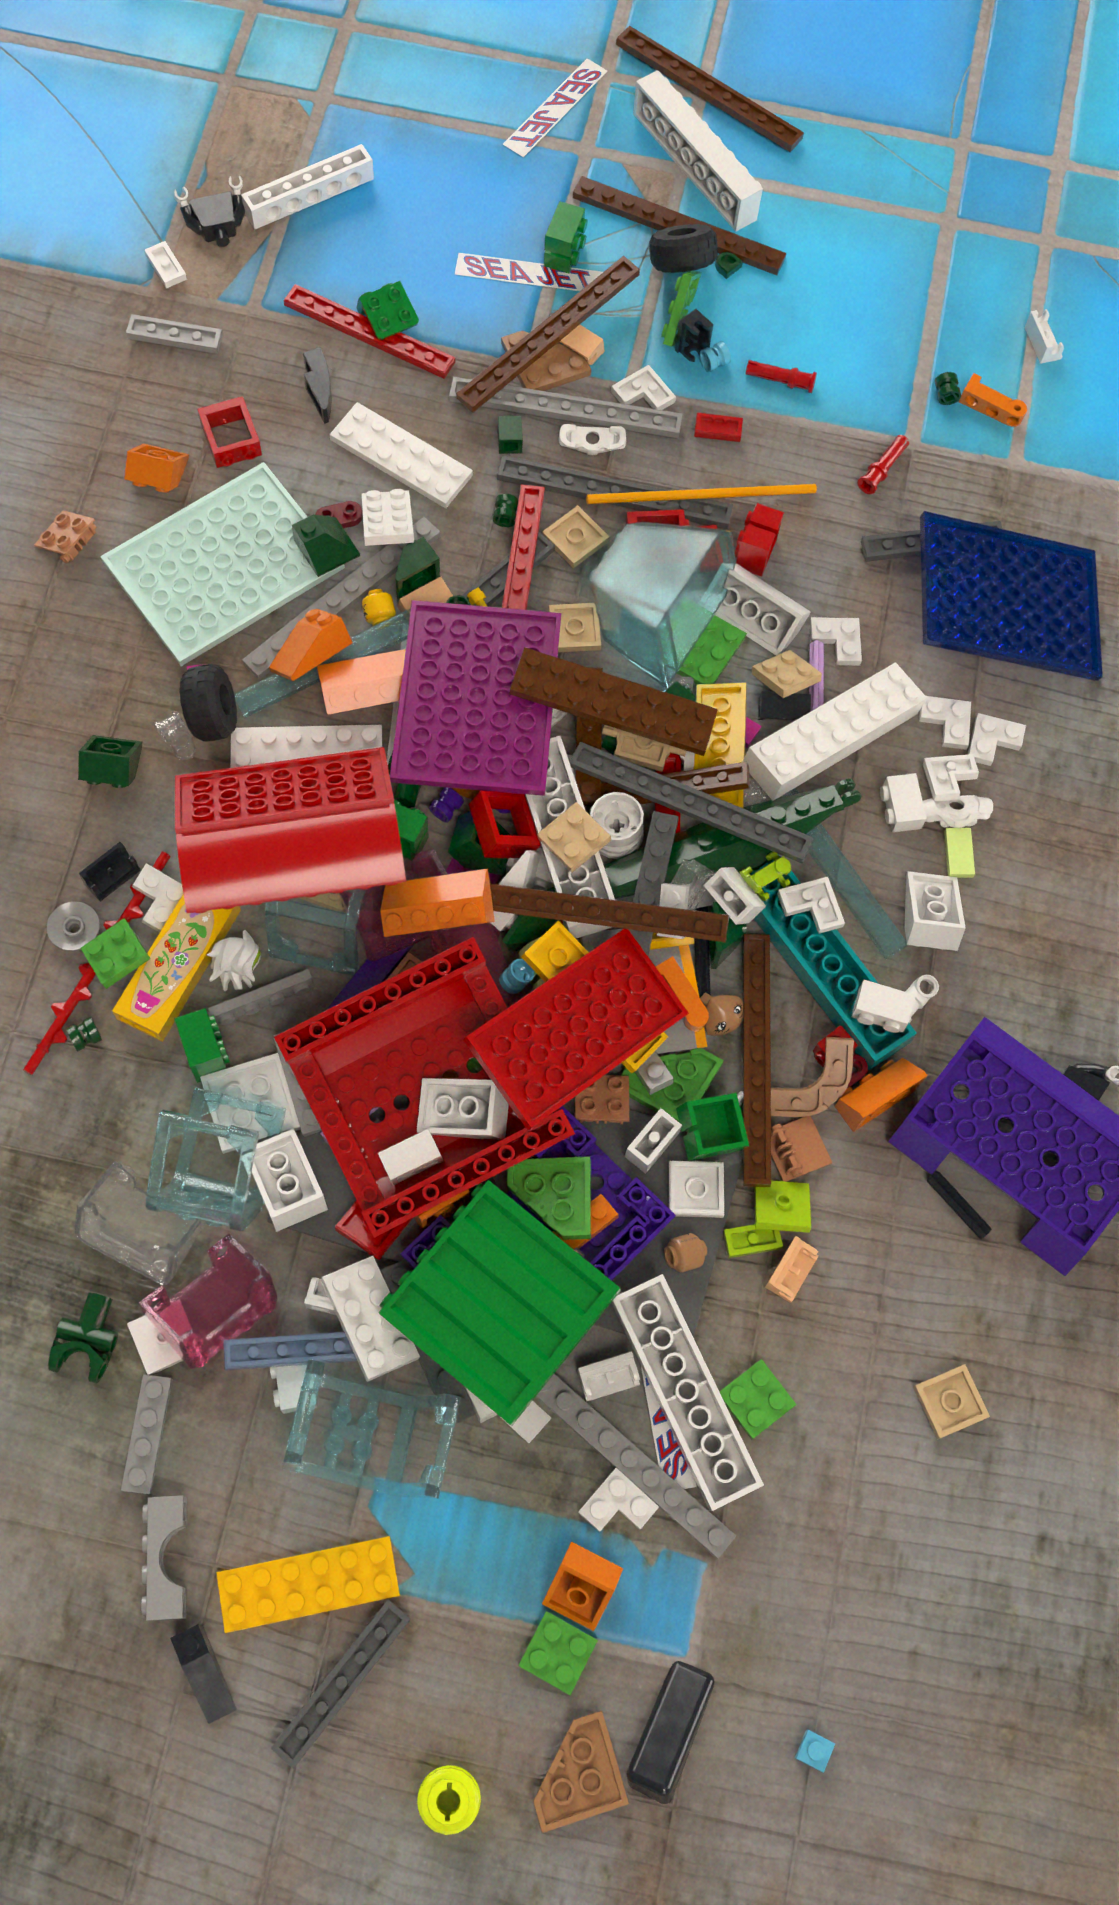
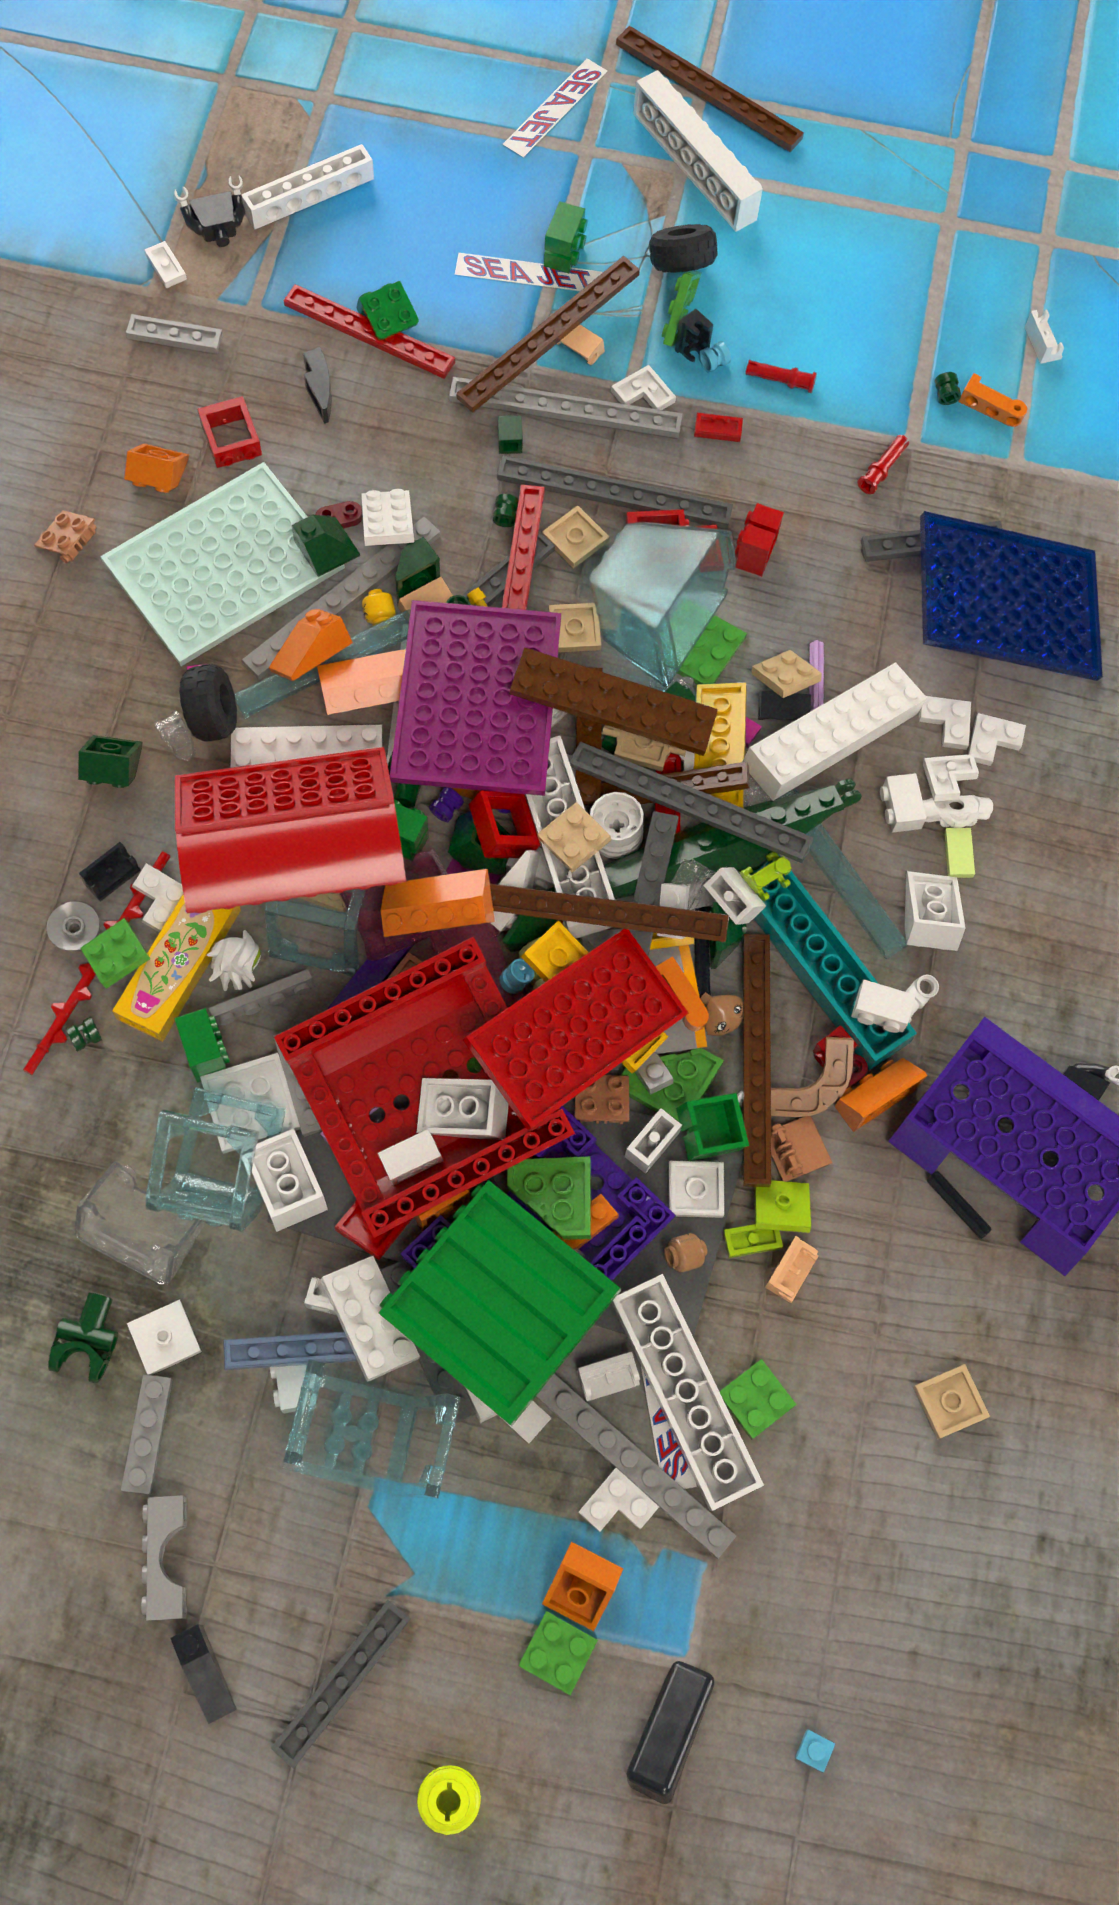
clear pink windscreen [139,1234,277,1369] -> none
yellow plate [216,1536,400,1633] -> none
white plate [330,402,473,509] -> none
medium nougat plate [501,331,591,391] -> none
medium nougat plate [533,1711,629,1833] -> none
white piece [558,424,626,455] -> none
reddish brown plate [573,176,787,275] -> none
light orange piece [586,484,817,504] -> none
white slope [699,560,811,656] -> none
dark green tile [715,252,743,279] -> none
white plate [777,877,845,933] -> none
white plate [810,617,862,666] -> none

